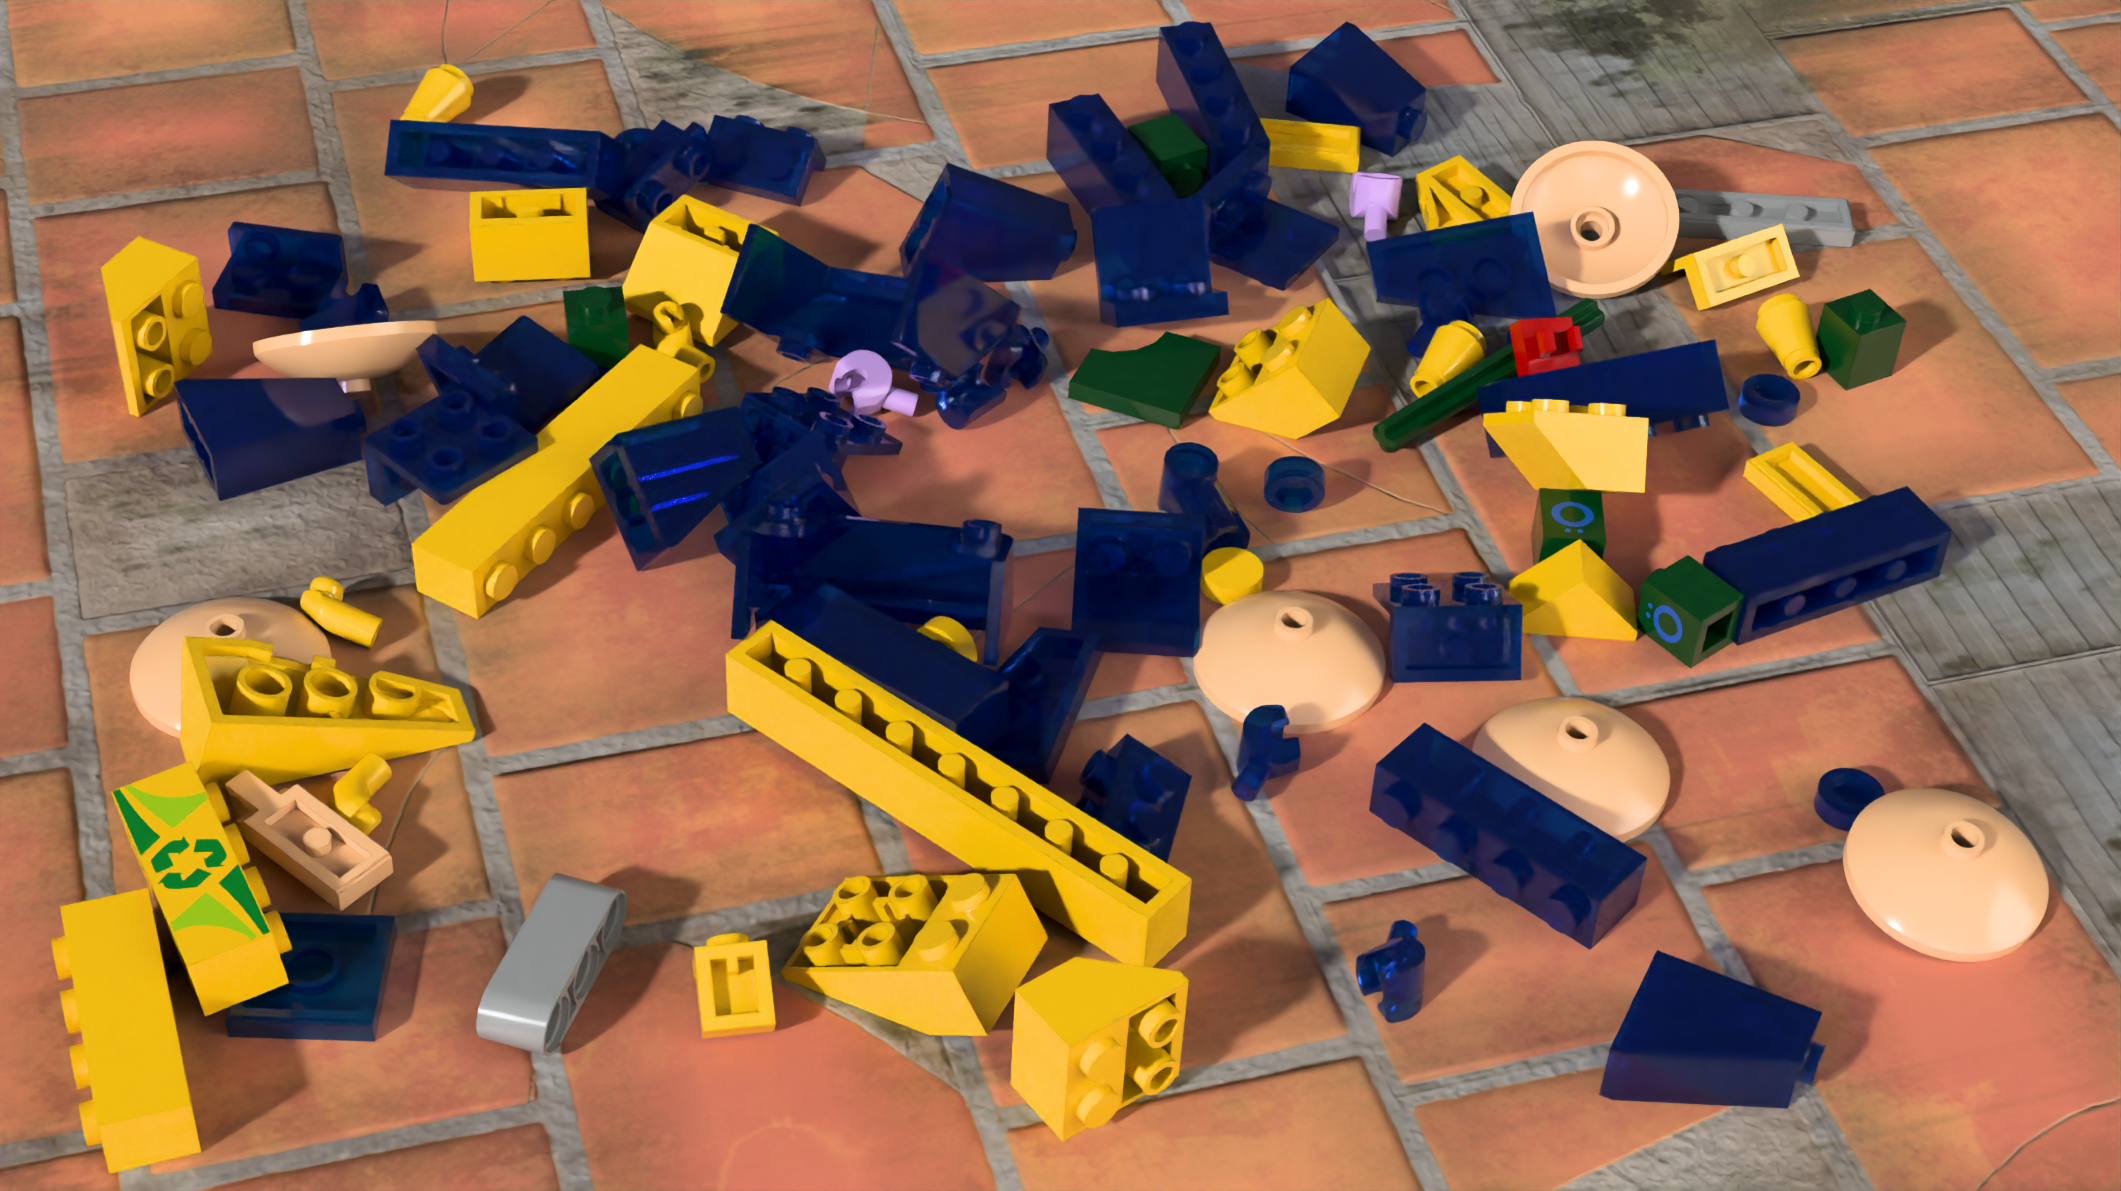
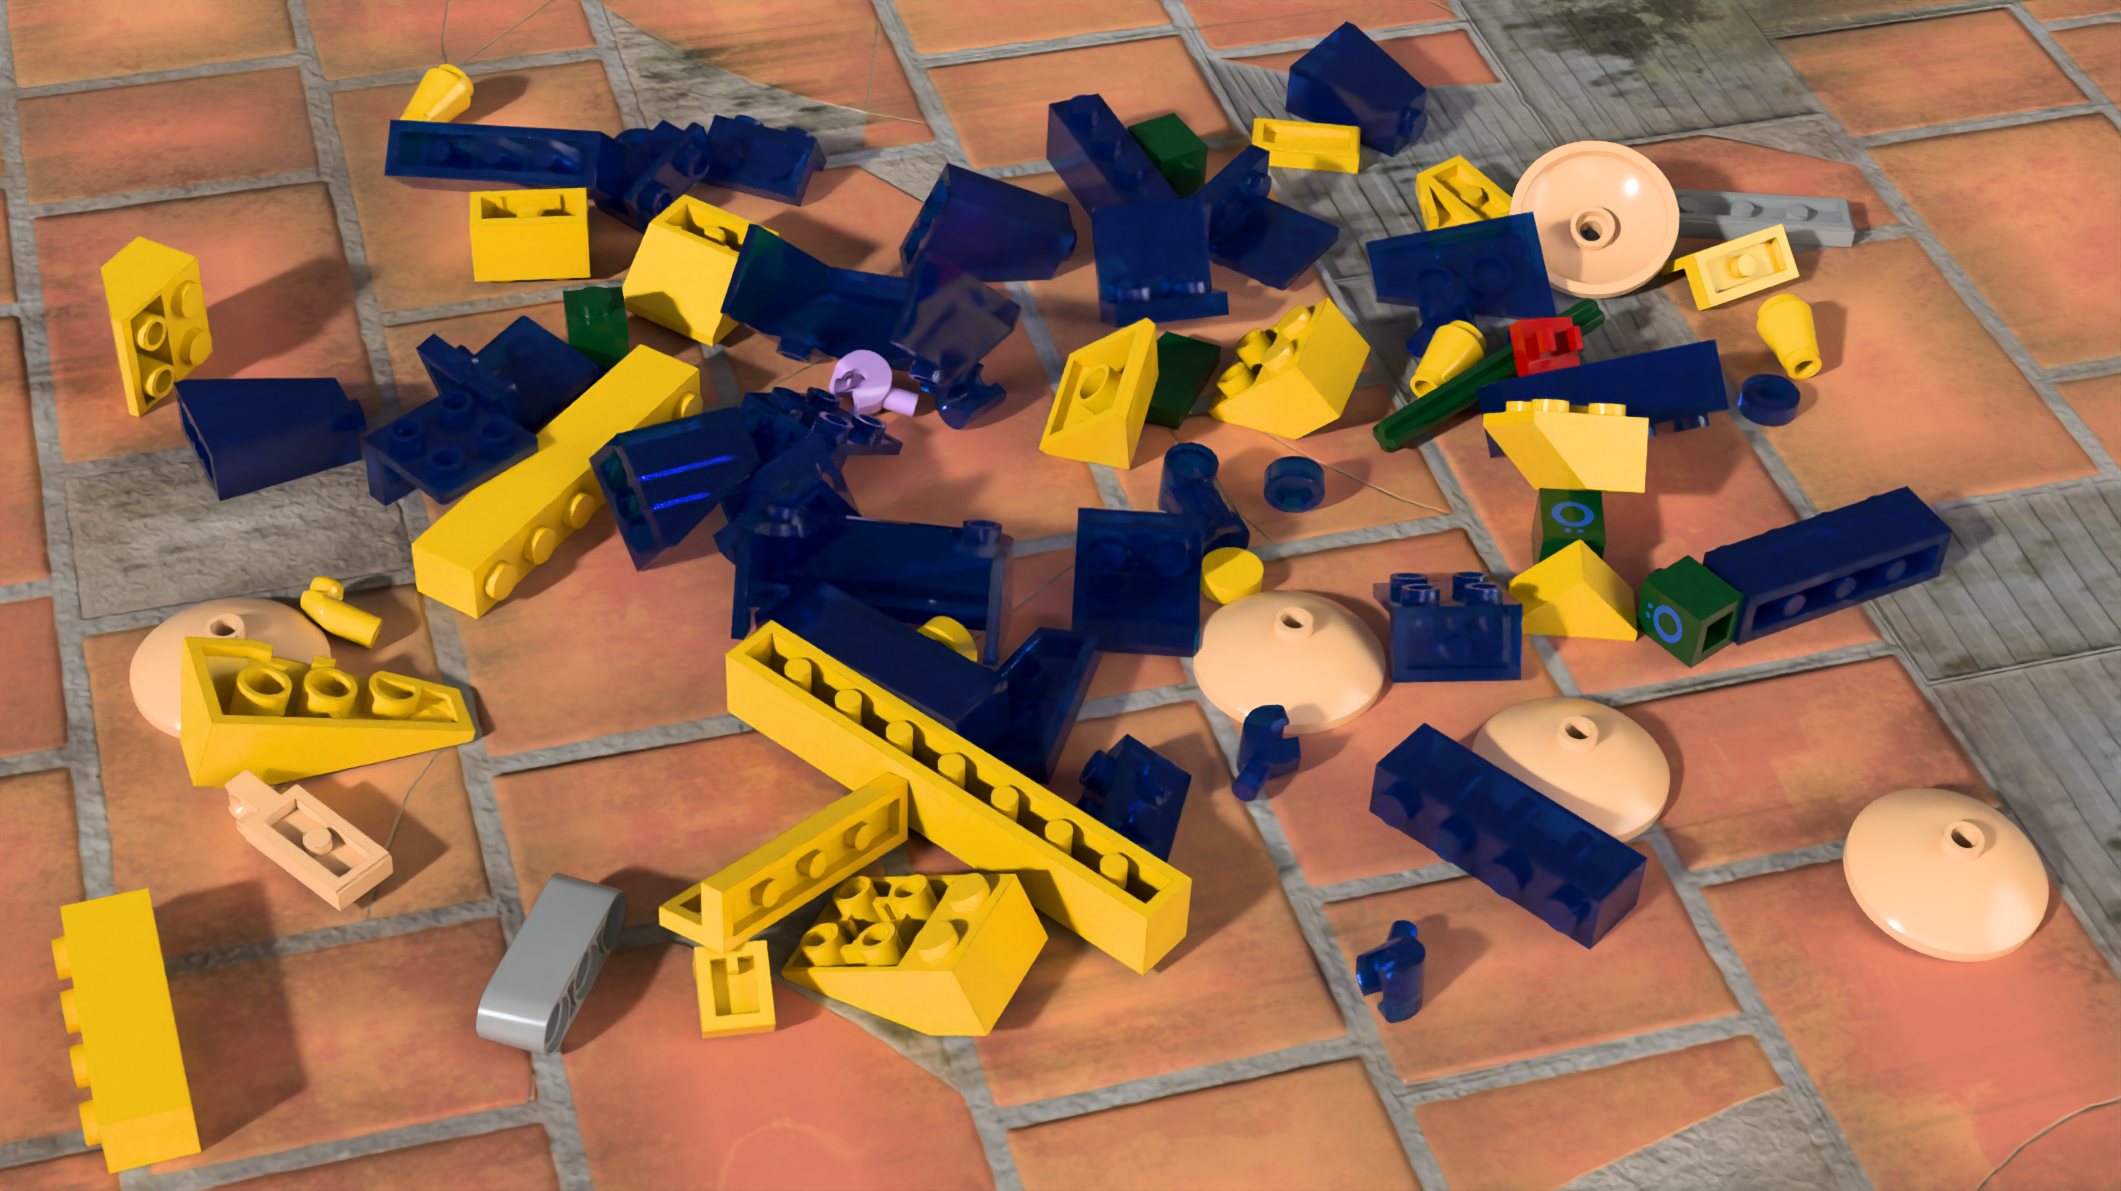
yellow brick [111,760,292,1017] -> none
clear blue bracket [212,222,349,323] -> none
clear blue tile [225,912,397,1042] -> none
light nougat dish [253,320,437,395] -> none
clear blue piece [297,278,389,332] -> none
yellow arm [328,753,392,836] -> none
yellow arm [651,301,715,384] -> none
clear blue piece [983,323,1049,390] -> none
yellow slope [1010,957,1189,1142] -> none
clear blue brick [1156,21,1271,202] -> none
lavender piece [1349,171,1403,242] -> none
clear blue slope [1599,950,1827,1109] -> none
yellow tile [1743,441,1873,545] -> none
clear blue tile [1814,768,1885,832] -> none
dark green brick [1816,289,1906,391] -> none
none -> yellow fence [659,772,908,955]
none -> yellow slope [1039,317,1159,470]

